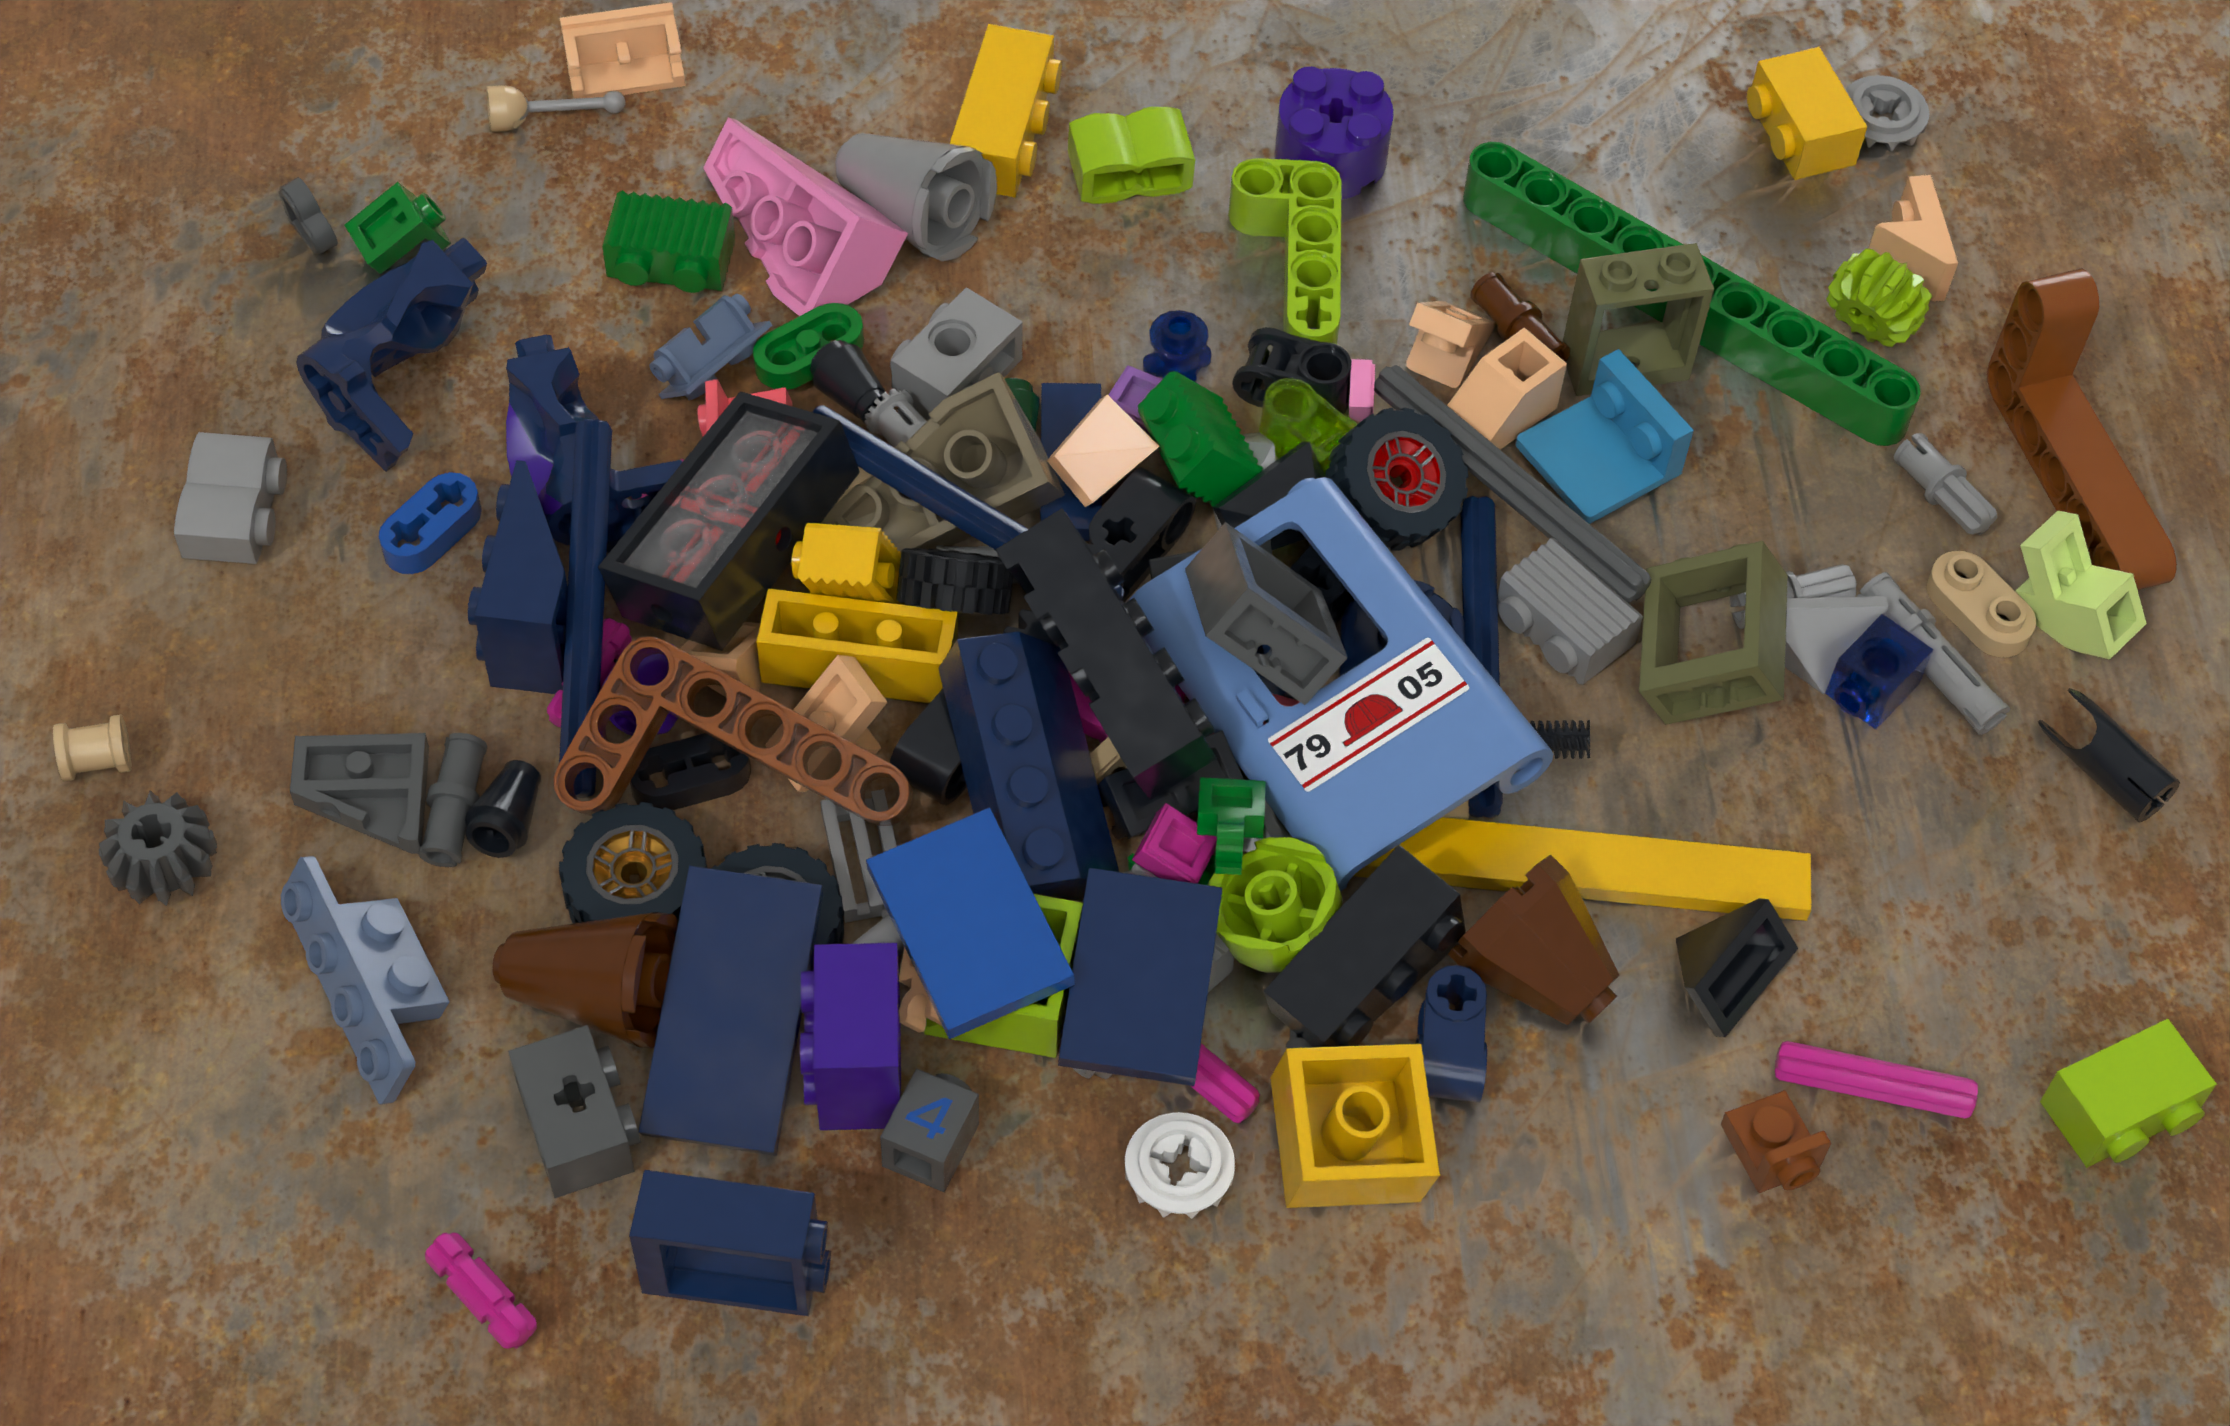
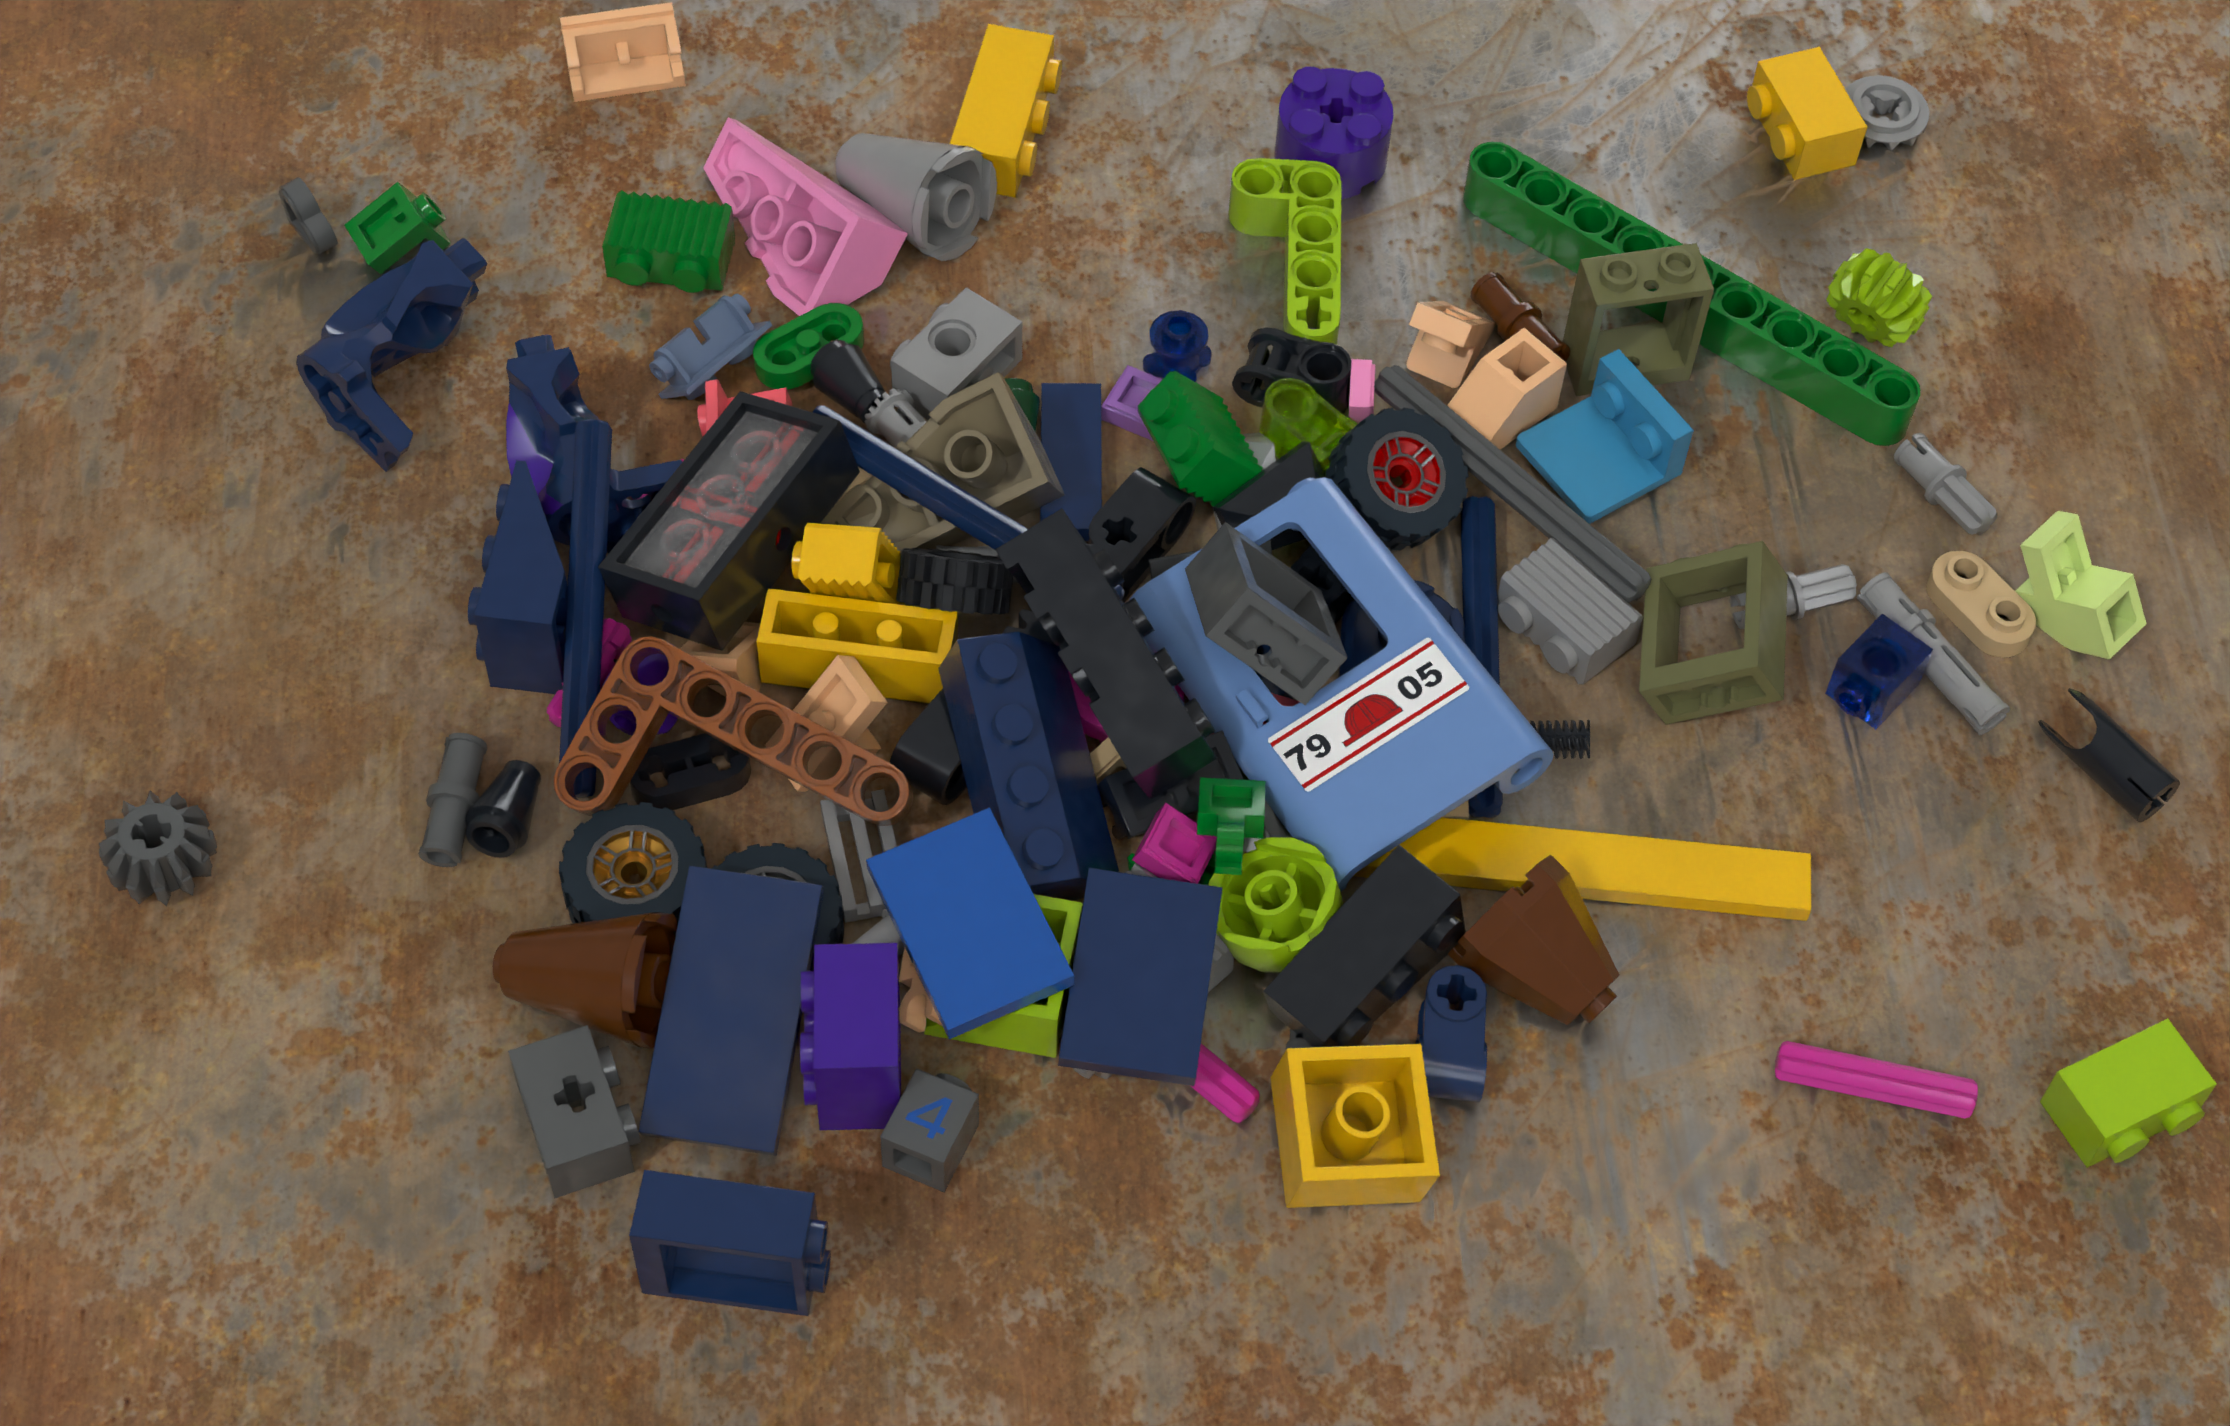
tan bush [53,714,132,782] -> none
light grey brick [174,432,287,564] -> none
sand blue bracket [281,856,449,1104] -> none
dark grey wing [290,733,429,854] -> none
blue beam [379,472,482,574] -> none
dark pink axle [424,1232,537,1349] -> none
hinge [486,85,626,132] -> none
light nougat slope [1047,394,1160,507] -> none
lime brick [1067,106,1196,204] -> none
white gear [1125,1112,1235,1219] -> none
black slope [1676,898,1798,1038] -> none
dark orange bracket [1720,1090,1831,1193] -> none
light grey slope [1785,596,1888,695] -> none
light nougat slope [1868,175,1958,301] -> none
dark orange beam [1987,268,2177,590] -> none

